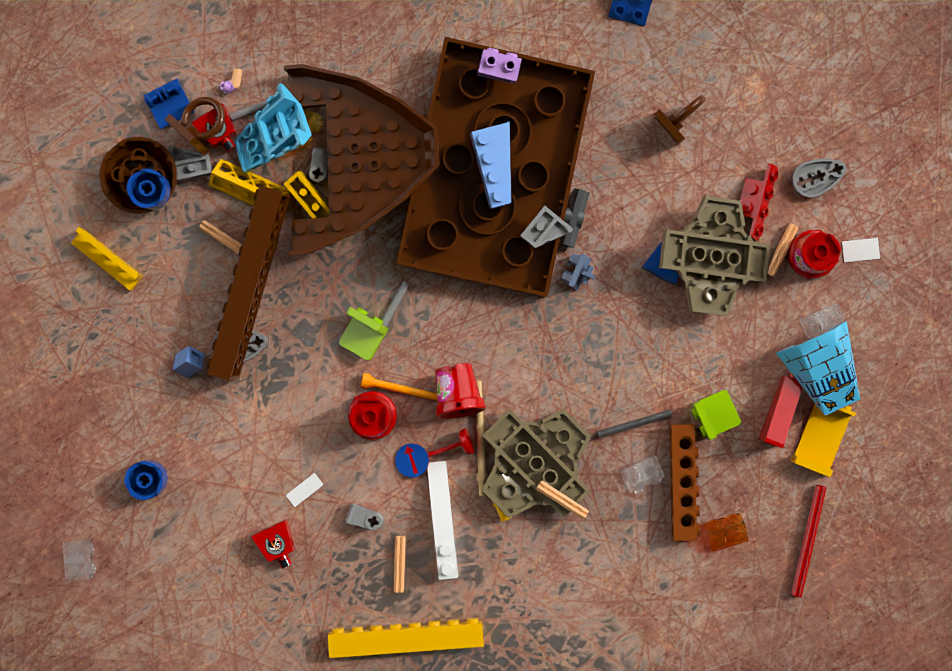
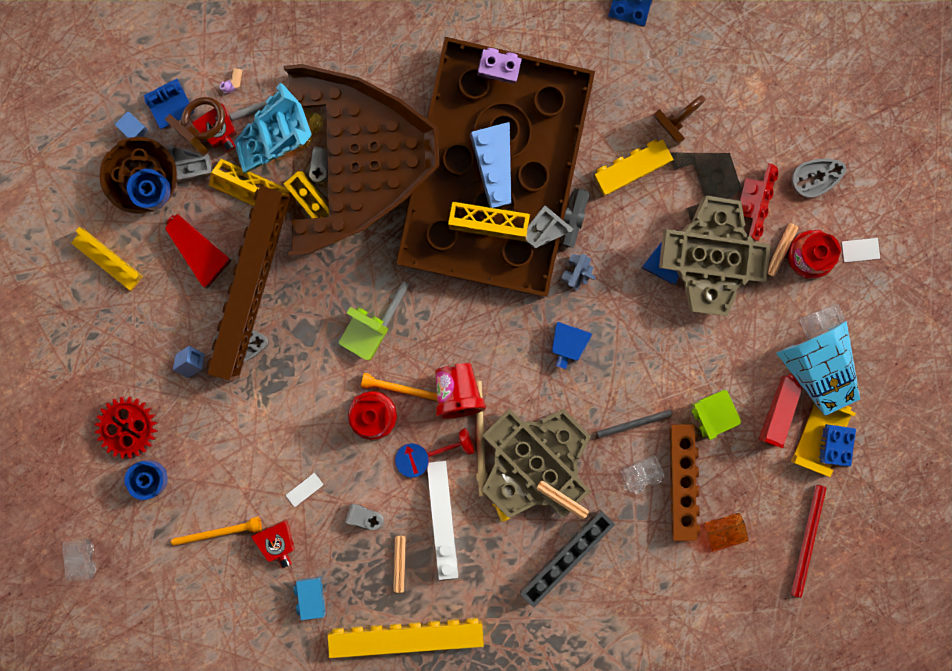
light nougat axle [199,220,242,254] -> none
none -> red gear [95,396,158,459]
none -> medium blue panel [115,112,148,138]
none -> red slope [165,214,232,289]
none -> light orange piece [170,516,262,546]
none -> dark azure brick [294,576,326,620]
none -> yellow fence [448,202,530,242]
none -> dark grey brick [519,509,616,608]
none -> blue torso [551,322,592,369]
none -> yellow brick [593,139,674,197]
none -> clear smoke wing [670,152,742,222]
none -> blue hinge [819,424,856,466]

